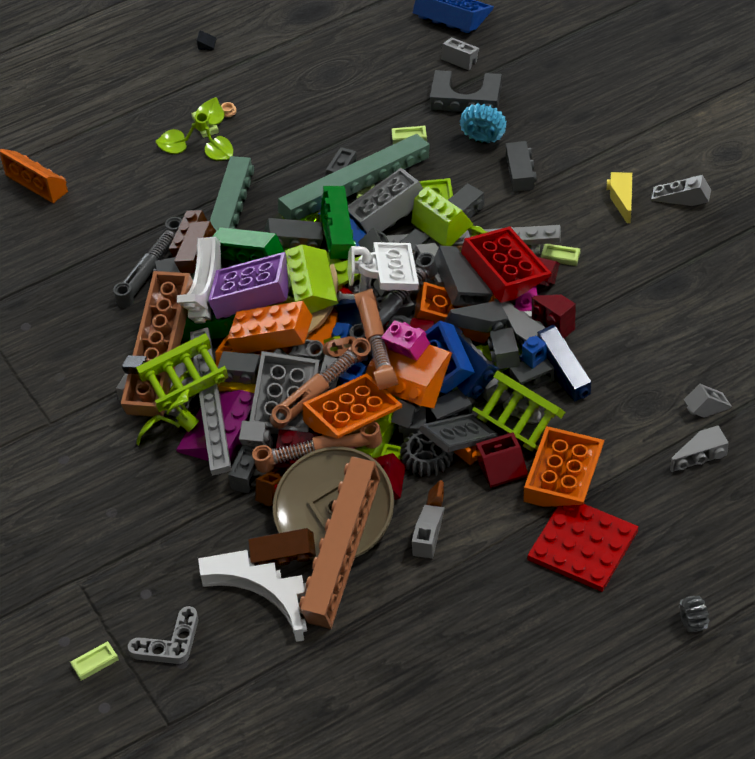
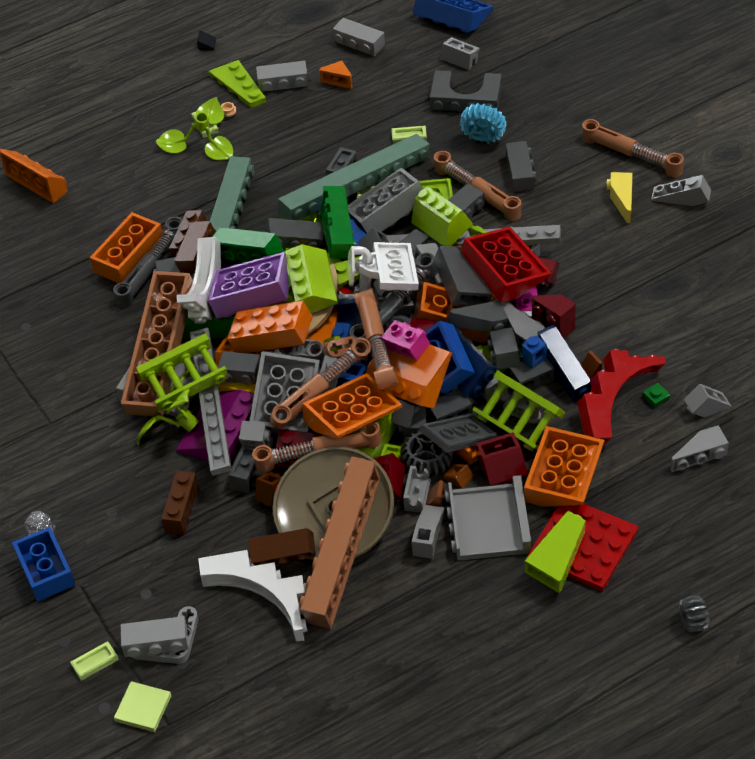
slope [122,355,147,374] -> none
yellowish green tile [541,244,580,266] -> none
none -> blue brick [12,527,75,601]
none -> clear brick [24,511,57,535]
none -> orange brick [90,212,163,283]
none -> yellowish green tile [114,681,171,732]
none -> light grey brick [121,616,188,657]
none -> reddish brown brick [161,471,199,535]
none -> lime wing [209,60,266,108]
none -> light grey brick [256,61,309,92]
none -> orange slope [319,61,352,89]
none -> light grey brick [333,18,385,56]
none -> light grey hinge [403,466,431,513]
none -> nougat piece [434,151,521,221]
none -> dark orange slope [443,464,473,488]
none -> light grey panel [445,475,531,561]
none -> lime slope [525,511,585,593]
none -> red arch [577,349,666,445]
none -> dark orange slope [581,351,602,380]
none -> nougat piece [582,119,684,178]
none -> green plate [642,383,670,408]

